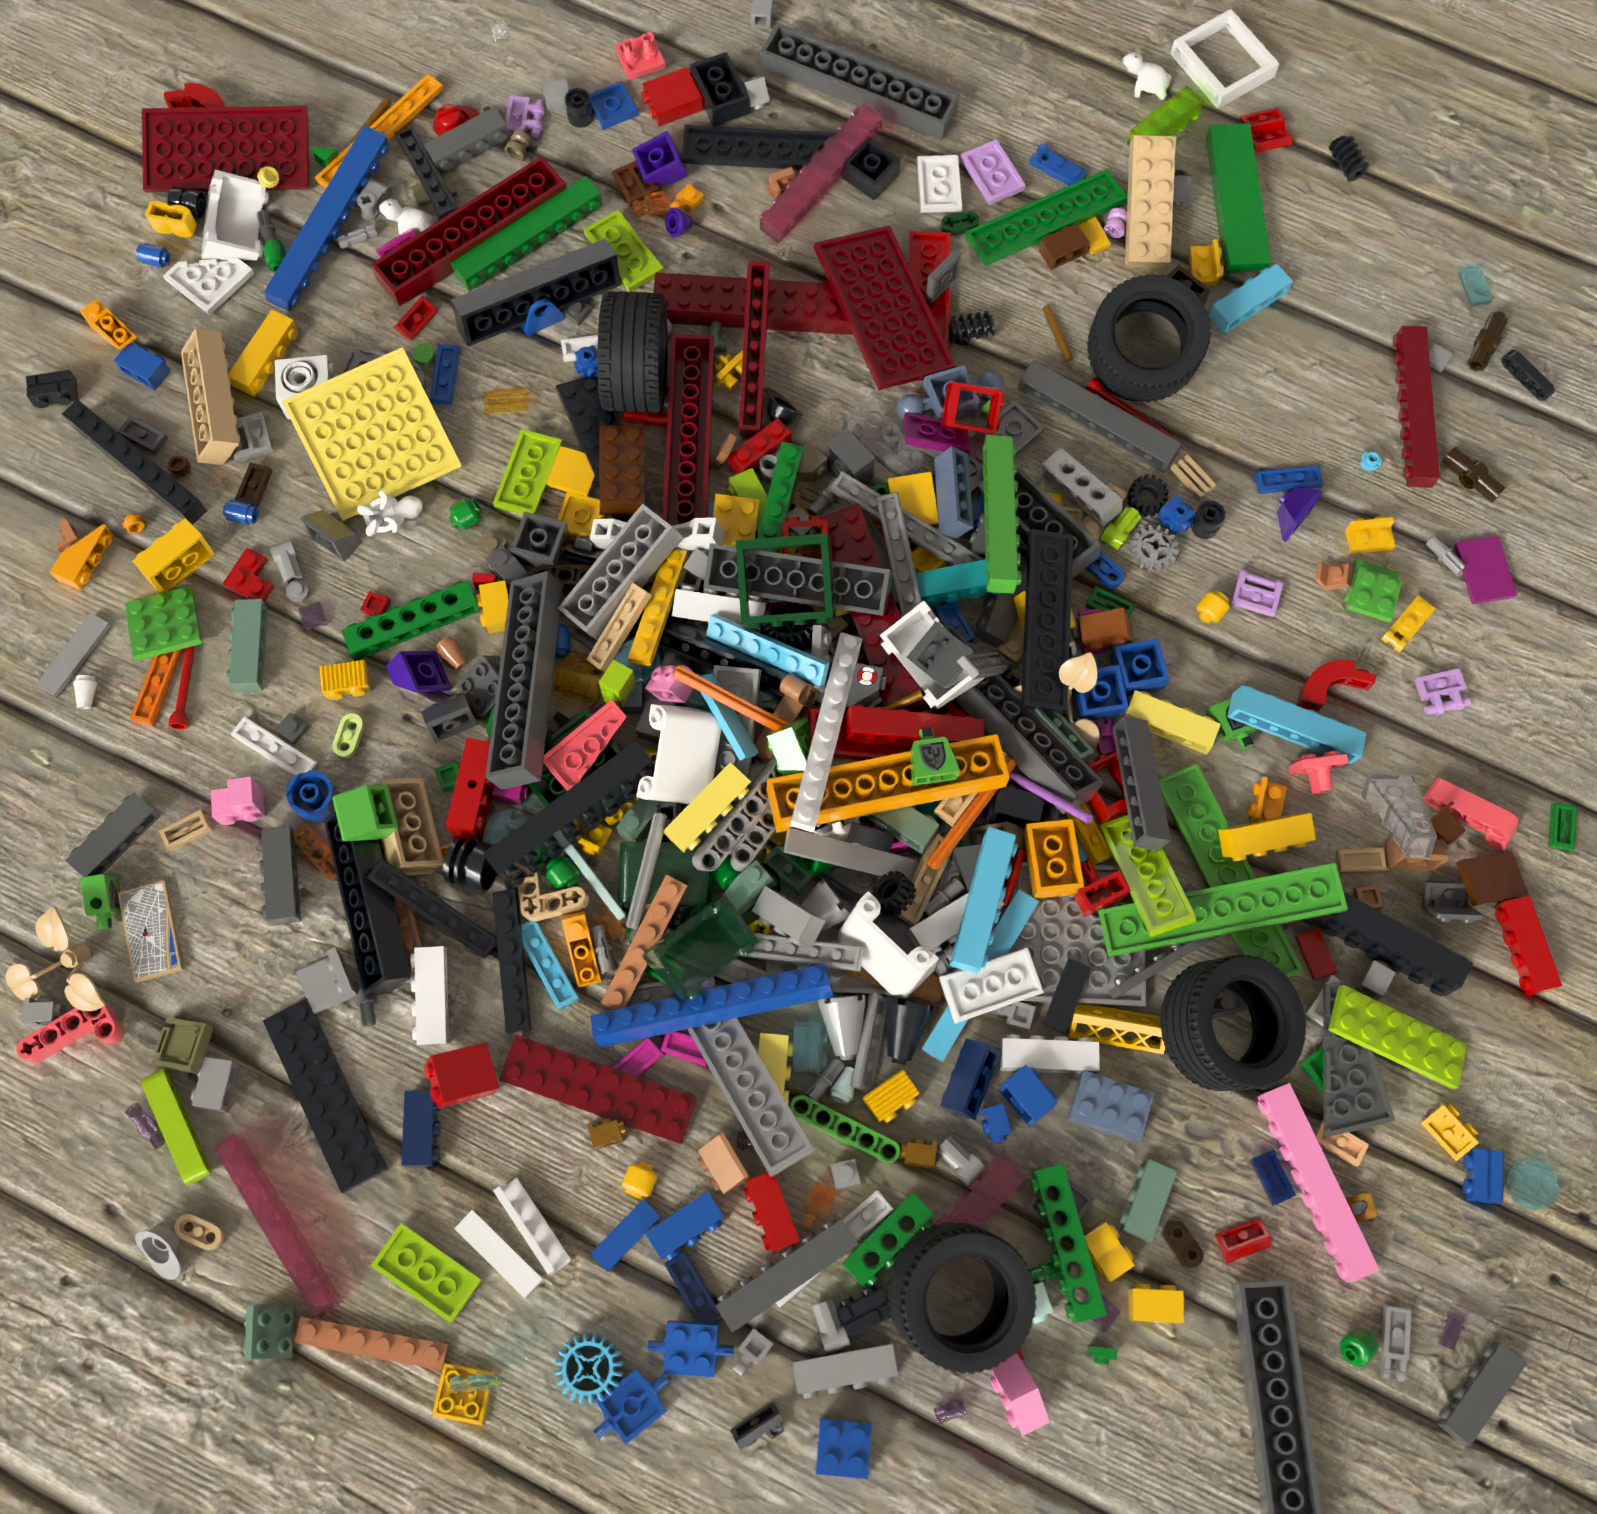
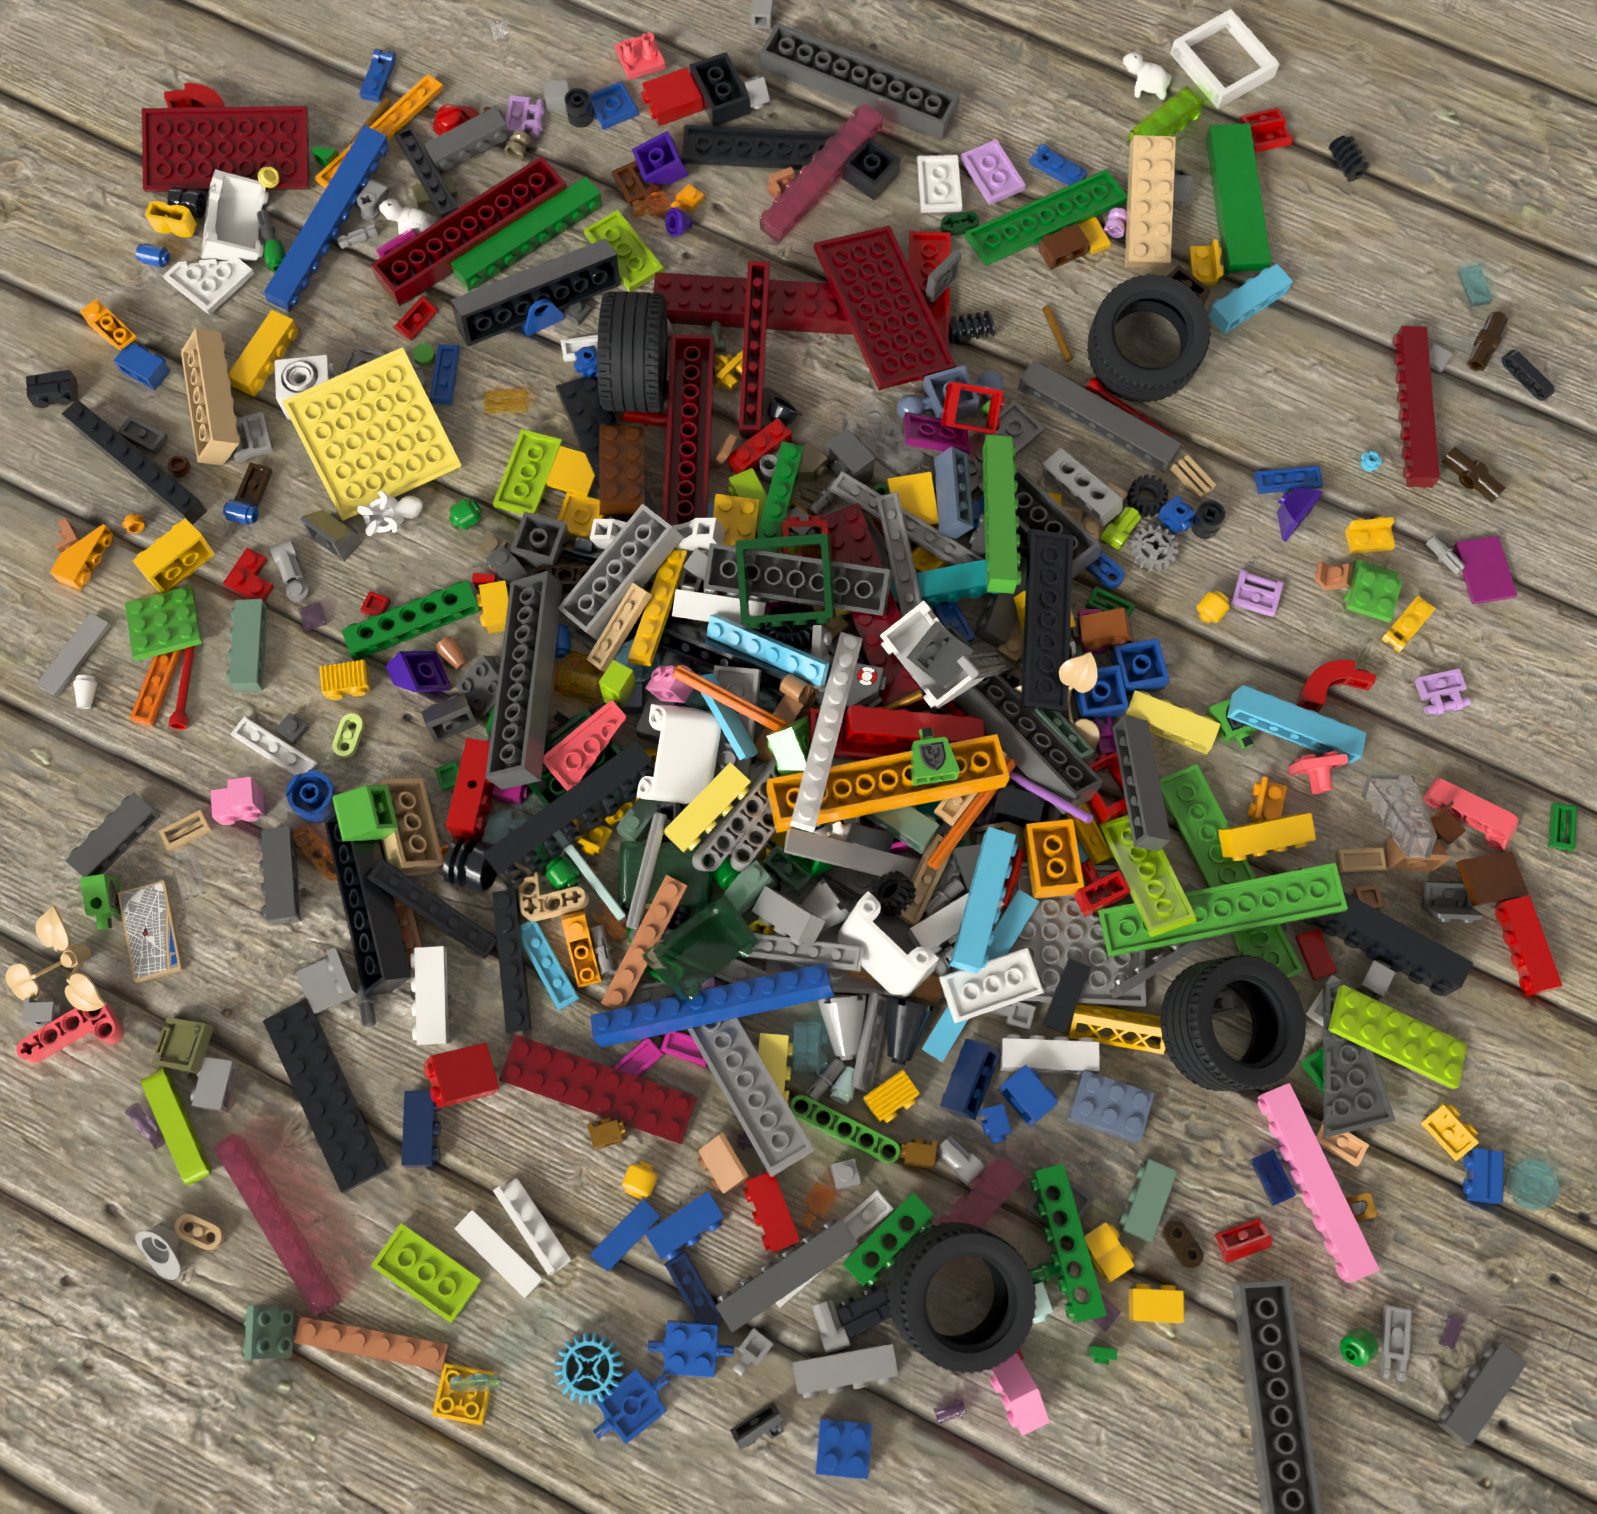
none -> blue plate [359,48,396,103]

